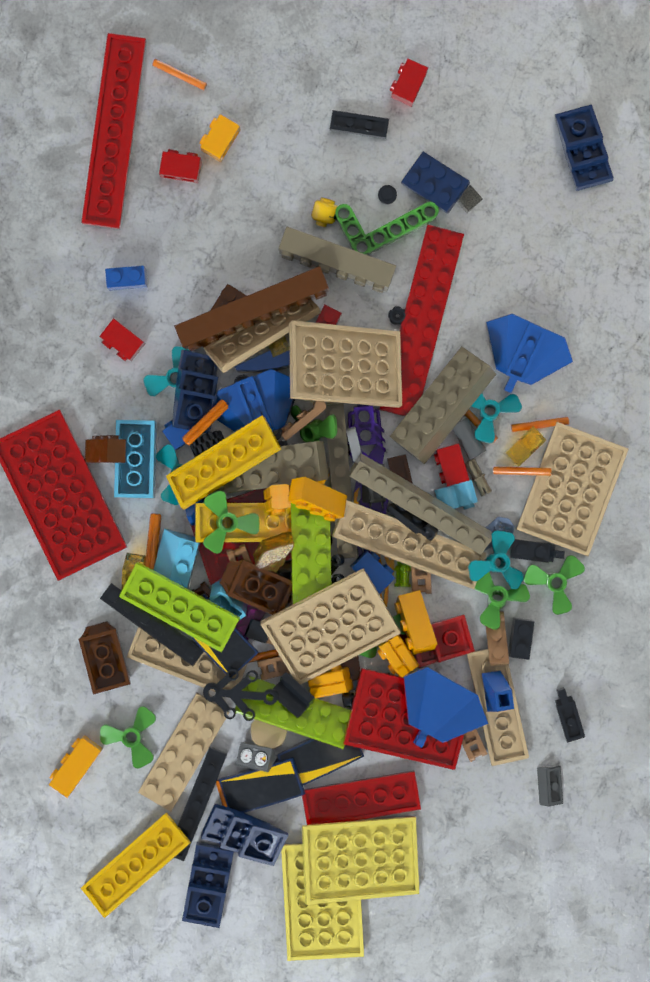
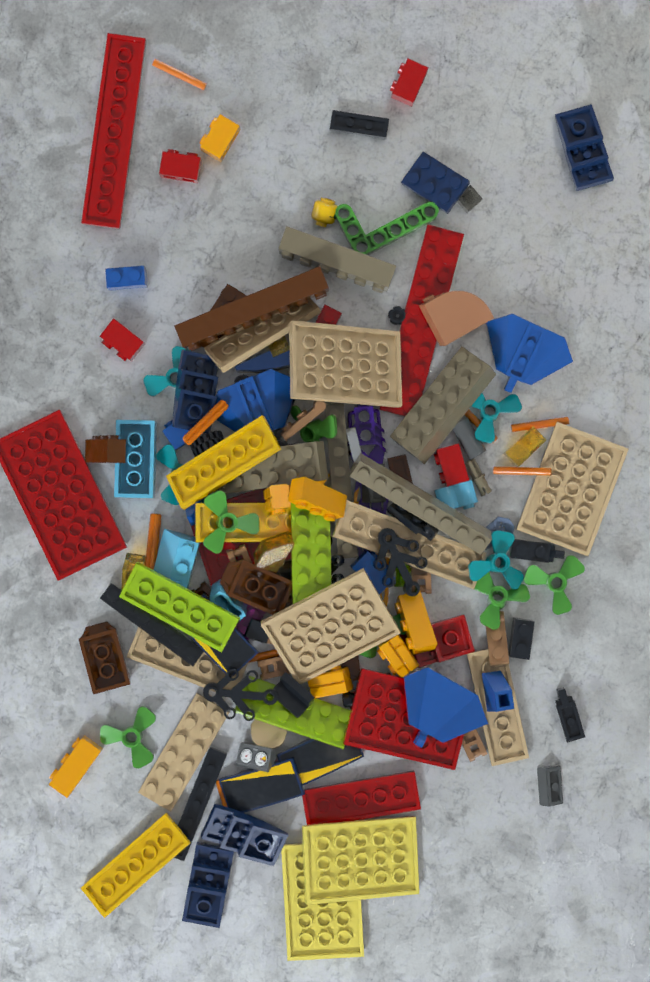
black plate [378,185,397,205] -> none
none -> black plant [373,528,428,597]
none -> nougat brick [419,291,494,346]

